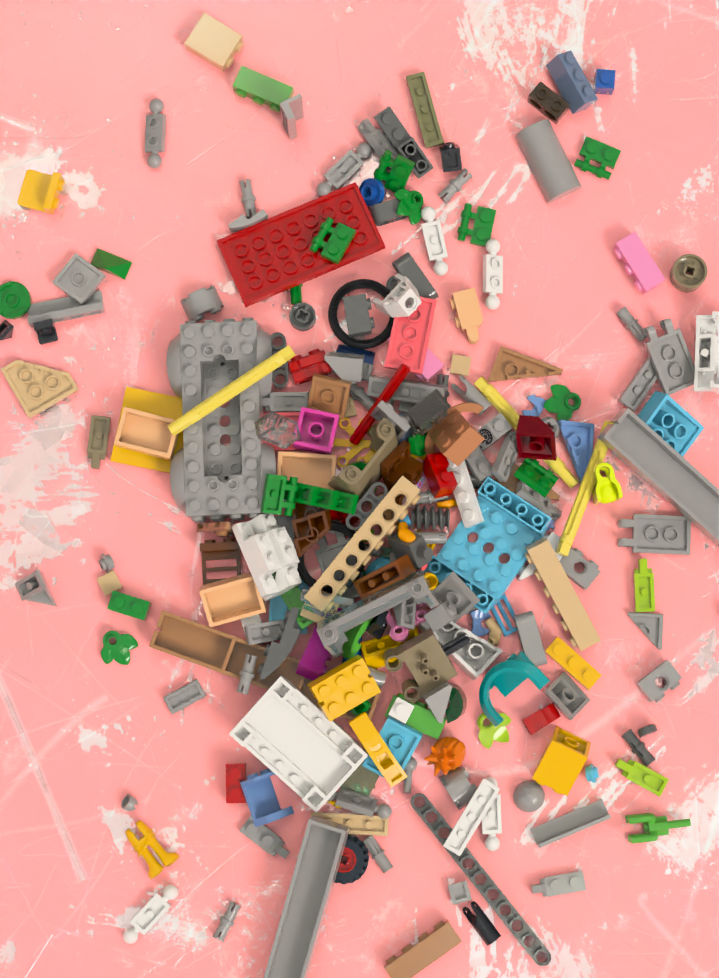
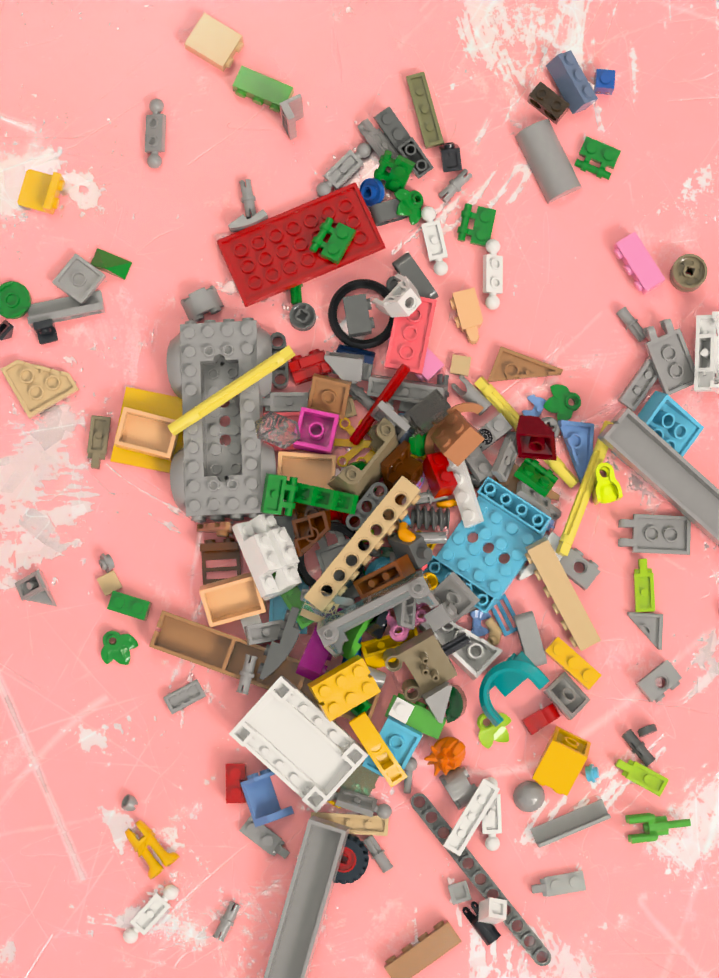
none -> white panel [478,897,507,924]

